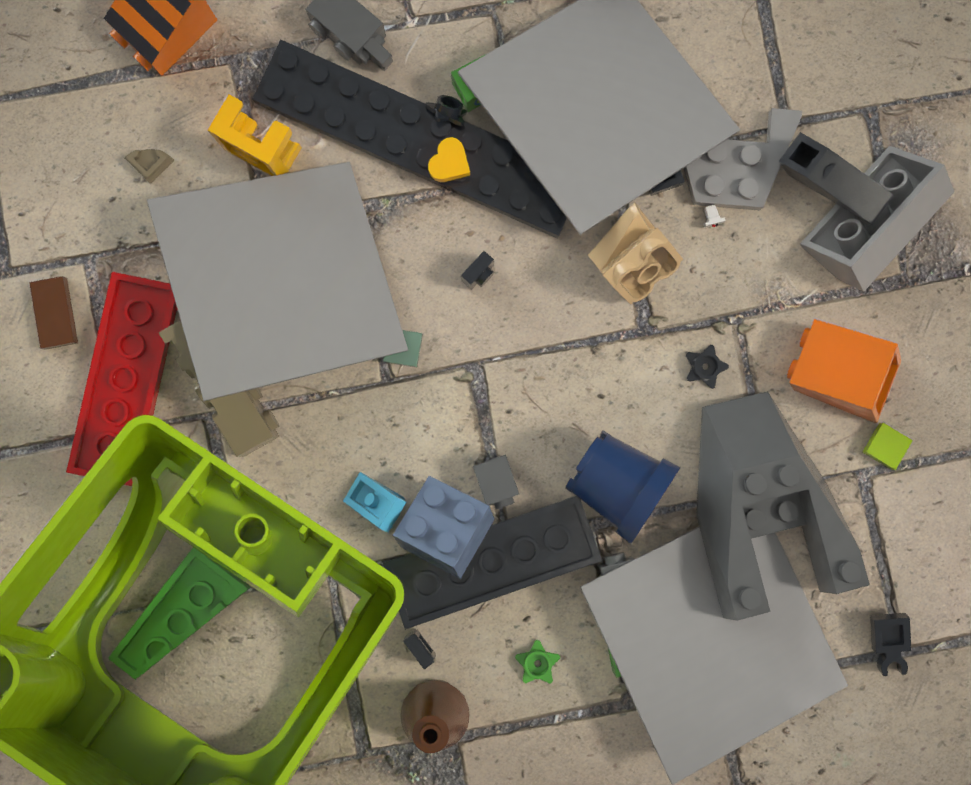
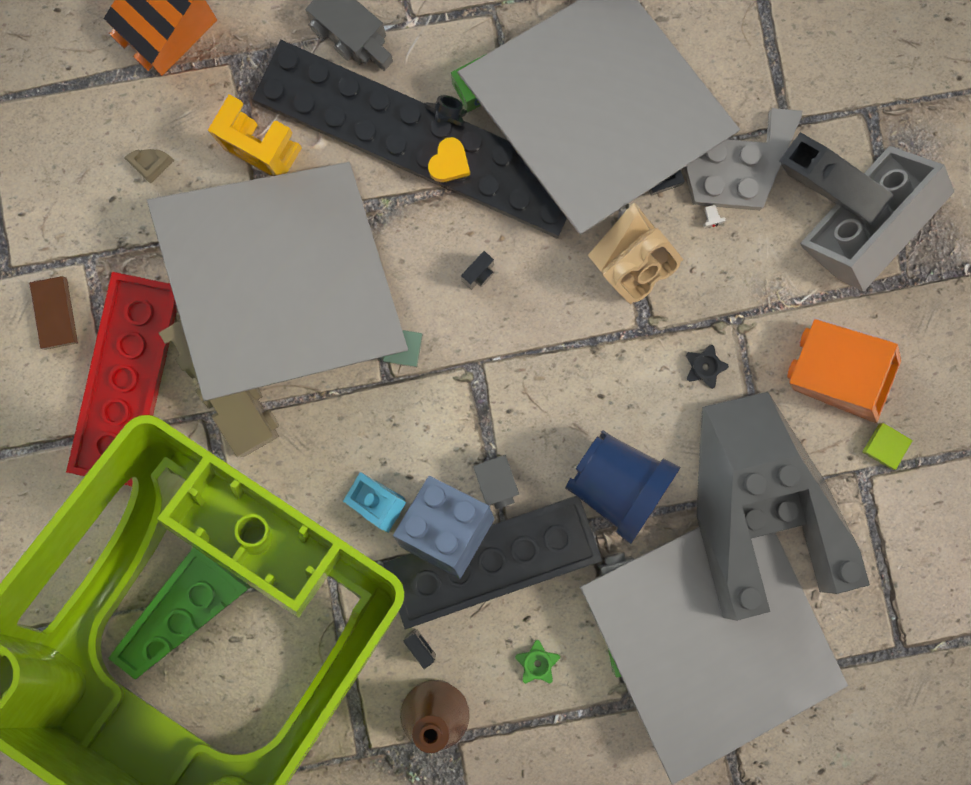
black plate [870,613,911,676] -> none

